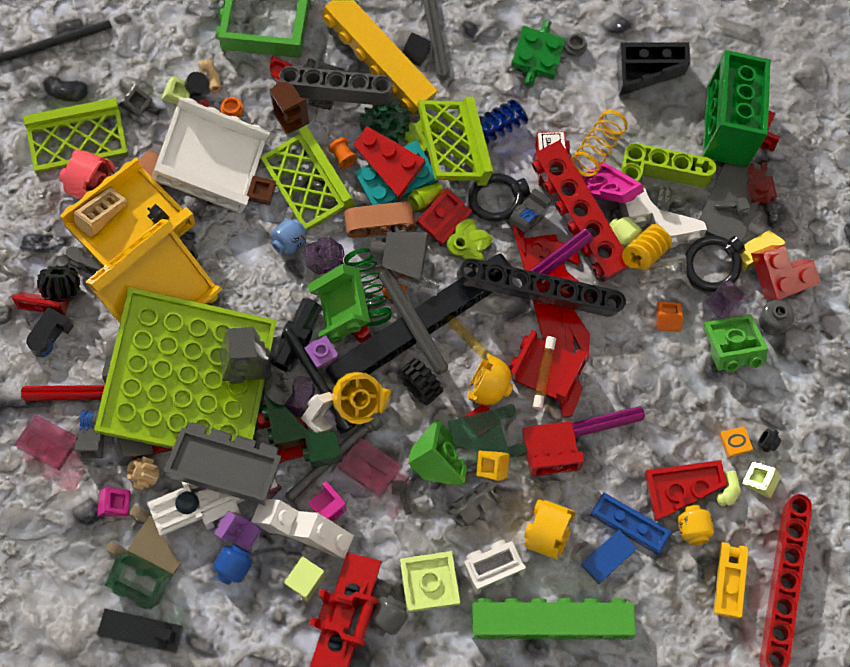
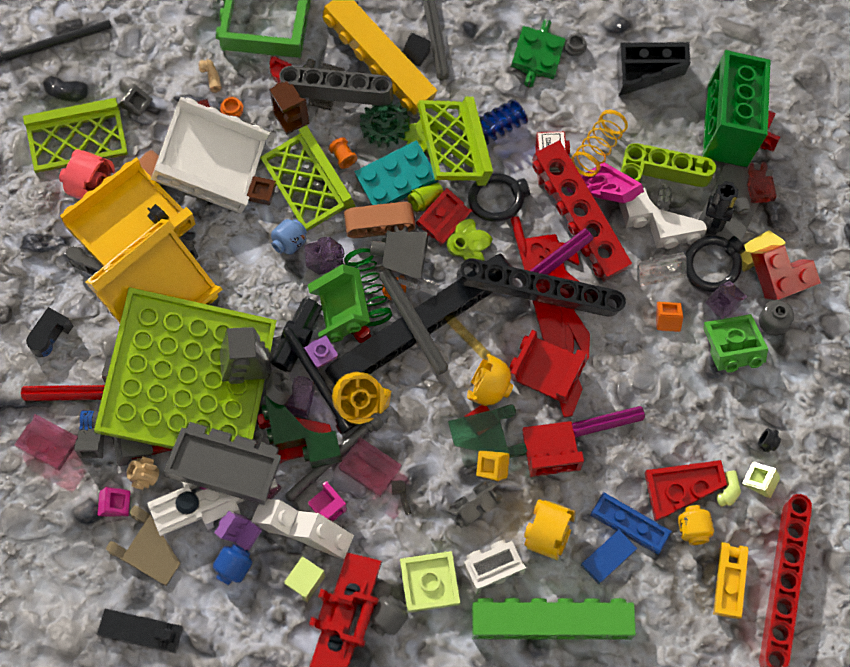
red slope [12,292,69,316] -> none
black gear [37,265,80,301] -> none
tan slope [74,187,128,237] -> none
clear green window [105,551,174,609] -> none
yellowish green slope [161,75,191,104] -> none
black tile [184,71,209,96] -> none
white bracket [301,392,333,433] -> none
red wing [354,127,426,200] -> none
black tyre [398,358,443,405] -> none
bright green slope [408,419,467,486] -> none
dark grey leg [509,189,552,233] -> none
clear yellow bar [532,336,556,410] -> none
yellowish green head [609,217,643,248] -> none
yellow piece [622,224,672,270] -> none
light orange tile [719,426,753,458] -> none
none -> black piece [703,181,739,235]

